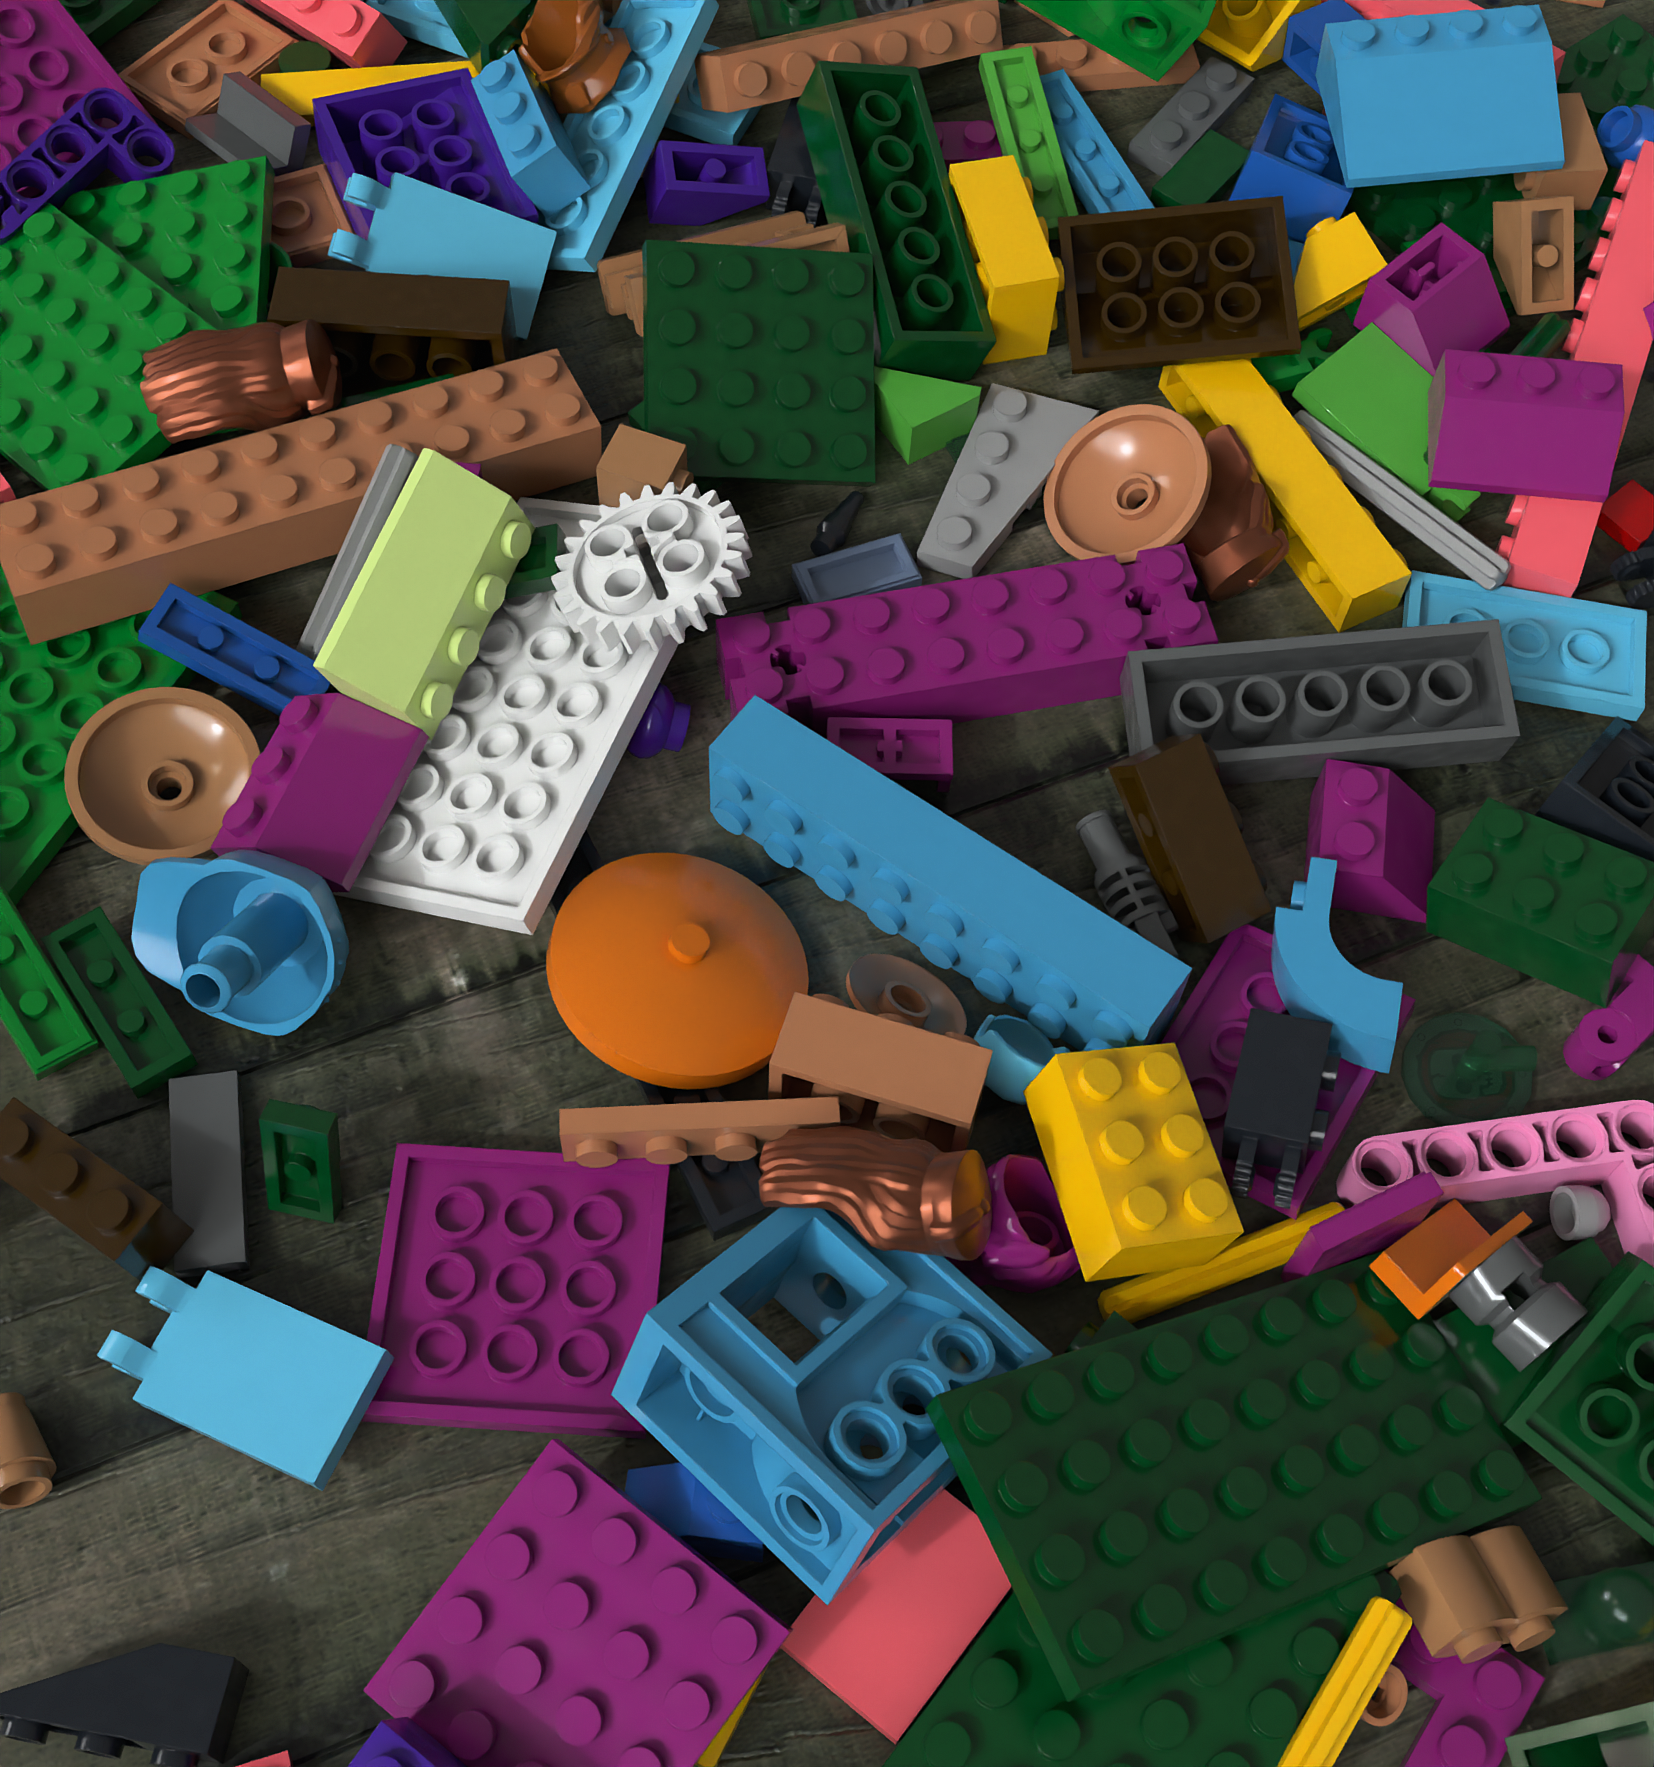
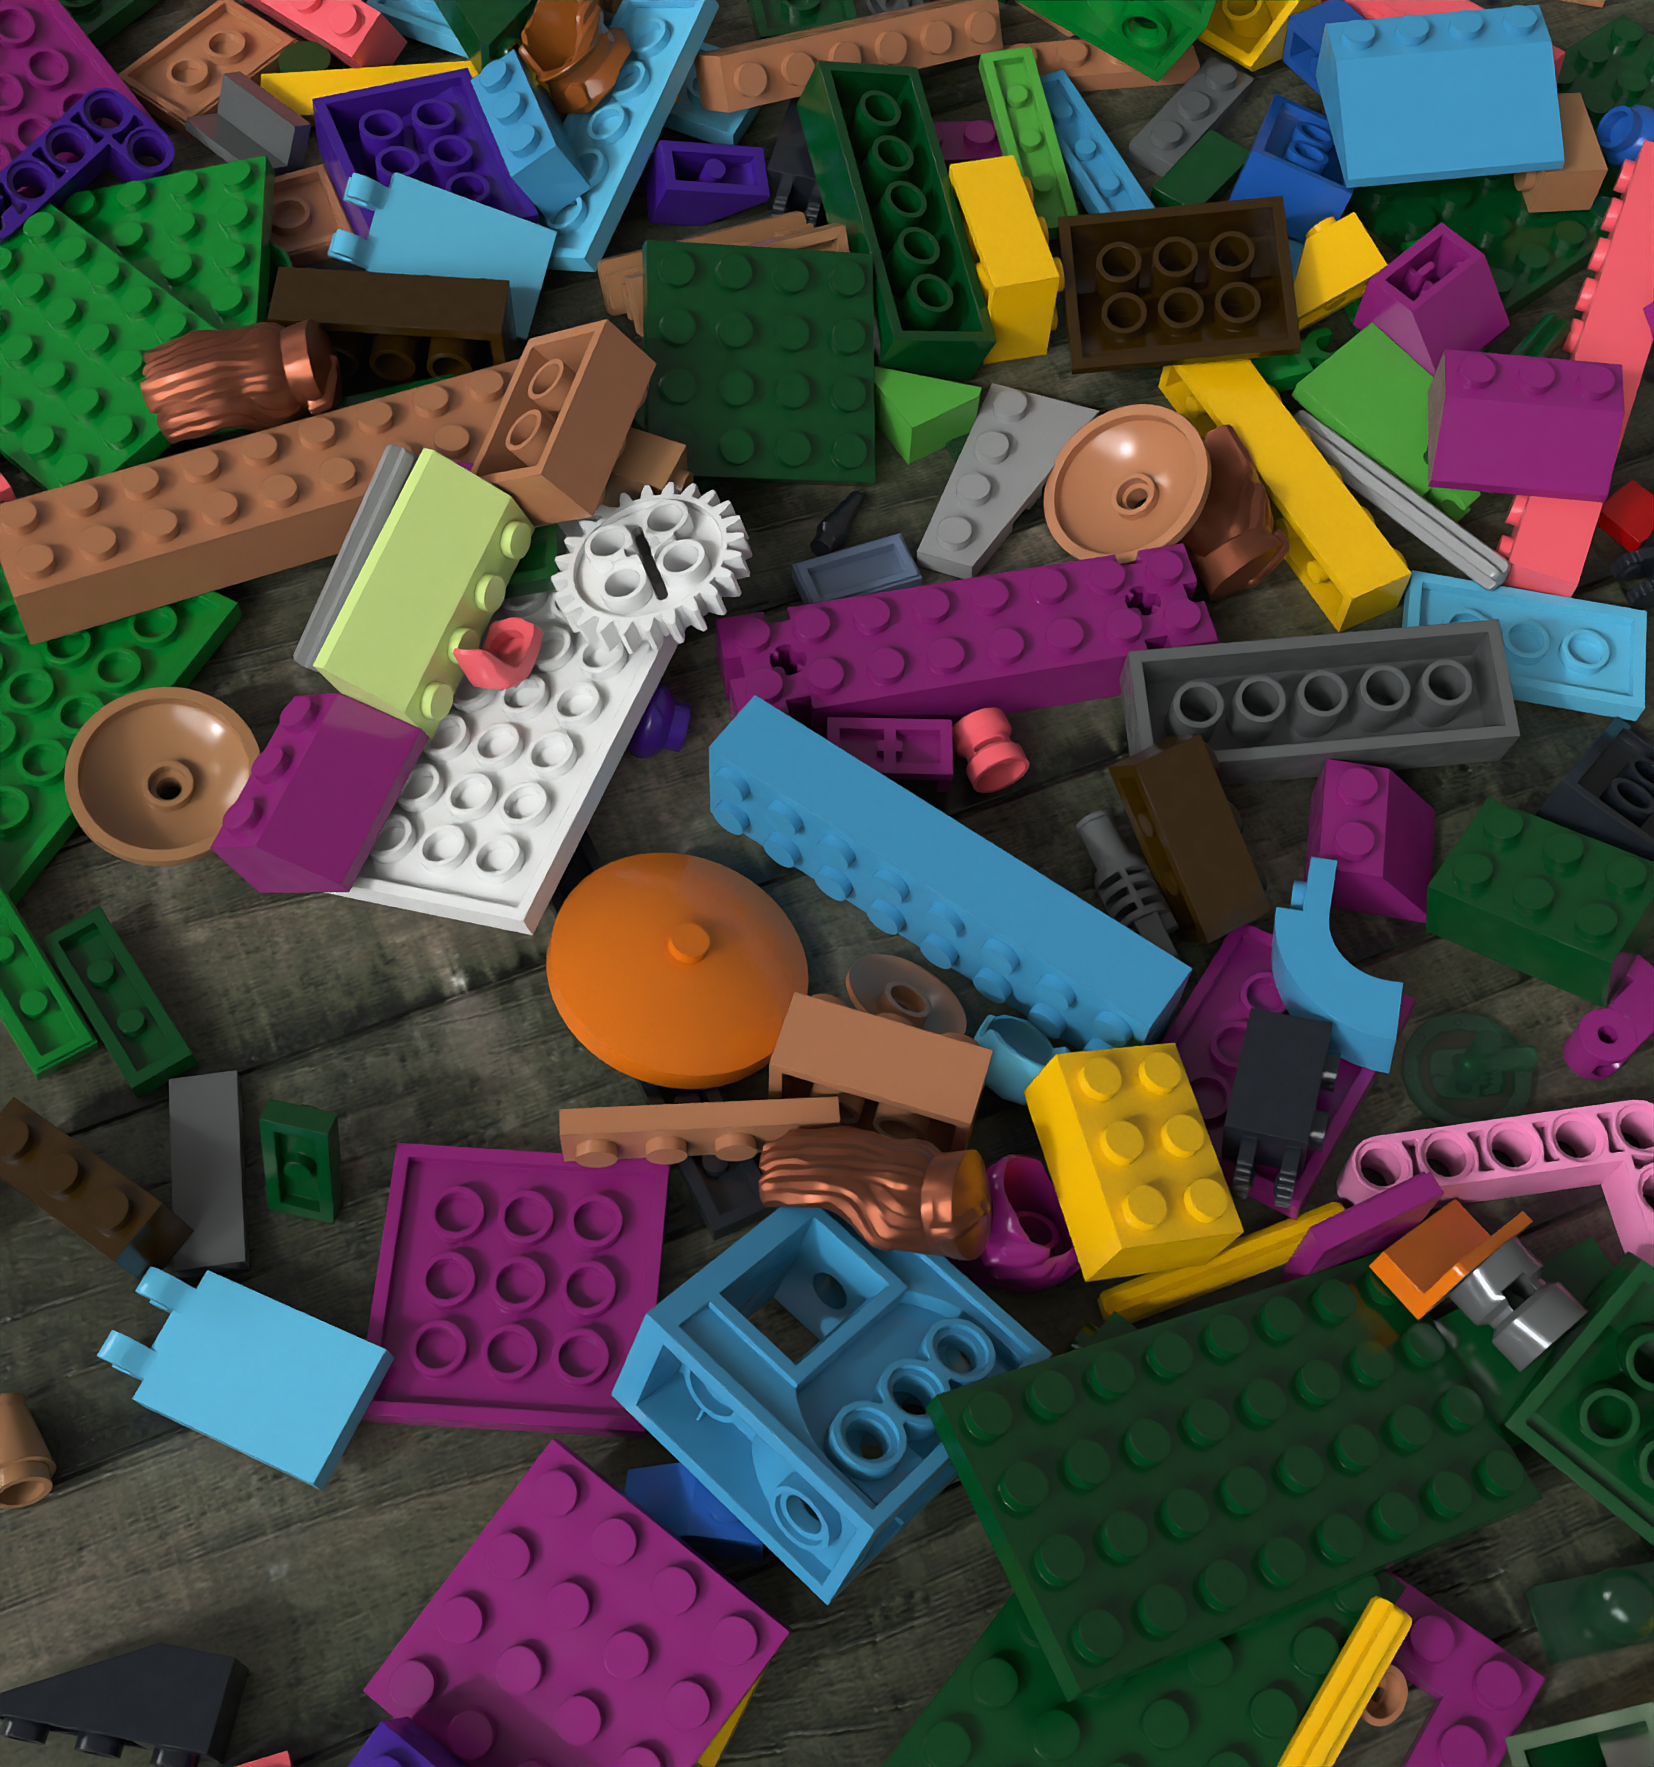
dark azure piece [131,849,349,1036] -> none
blue plate [138,582,332,716] -> none
coral tile [780,1489,1012,1745] -> none
medium nougat brick [1388,1526,1568,1664] -> none
medium nougat slope [1493,196,1574,315] -> none
light grey hinge [1550,1185,1611,1240] -> none
none -> coral hair [453,617,544,691]
none -> nougat brick [471,319,657,526]
none -> coral wheel [952,707,1030,793]

